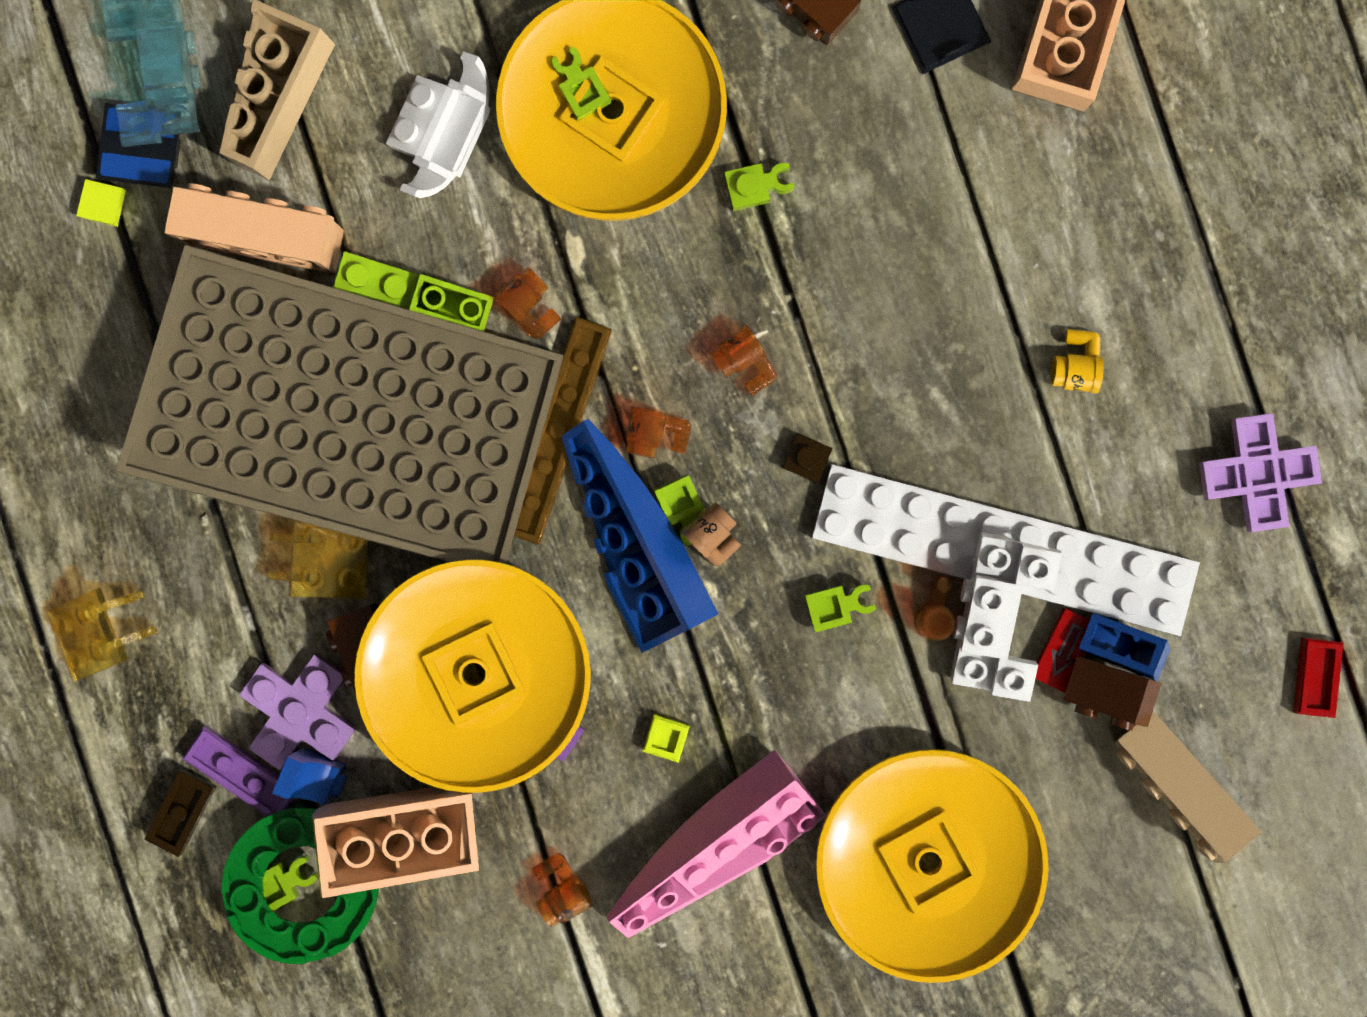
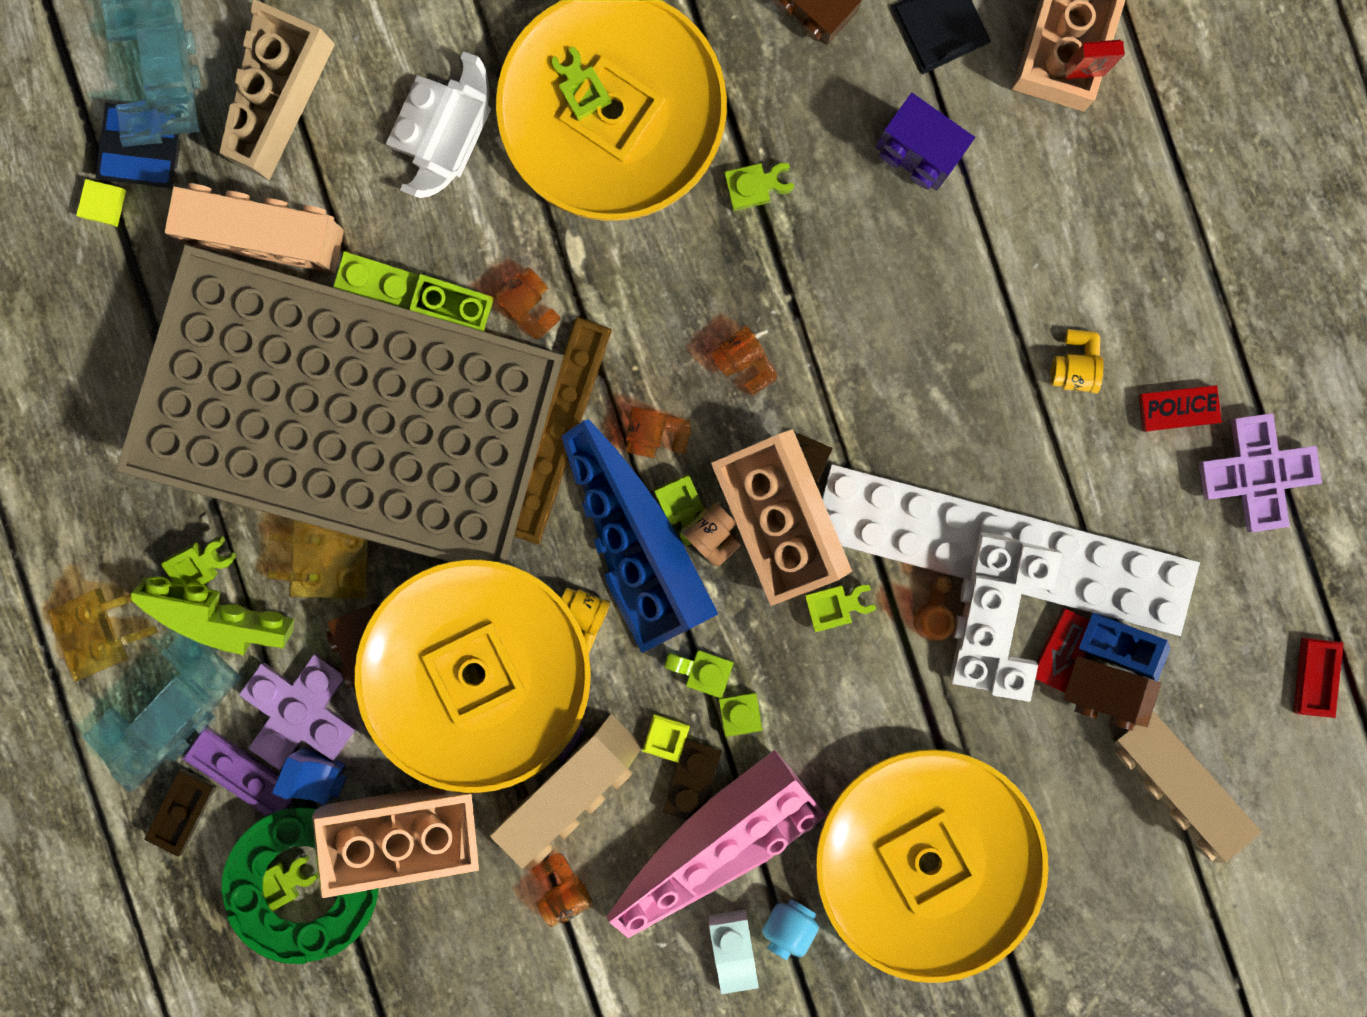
none -> clear light blue bracket [82,634,242,793]
none -> lime slope [131,576,294,655]
none -> lime plate [161,536,236,585]
none -> tan wedge [490,713,643,869]
none -> yellow piece [562,587,611,653]
none -> dark brown plate [663,738,722,820]
none -> lime plate [664,649,734,699]
none -> light aqua arch [708,909,759,994]
none -> light nougat brick [711,429,852,606]
none -> lime plate [719,692,763,737]
none -> medium azure head [762,899,819,960]
none -> dark purple brick [875,92,976,191]
none -> red tile [1065,39,1125,79]
none -> red tile [1138,385,1222,432]

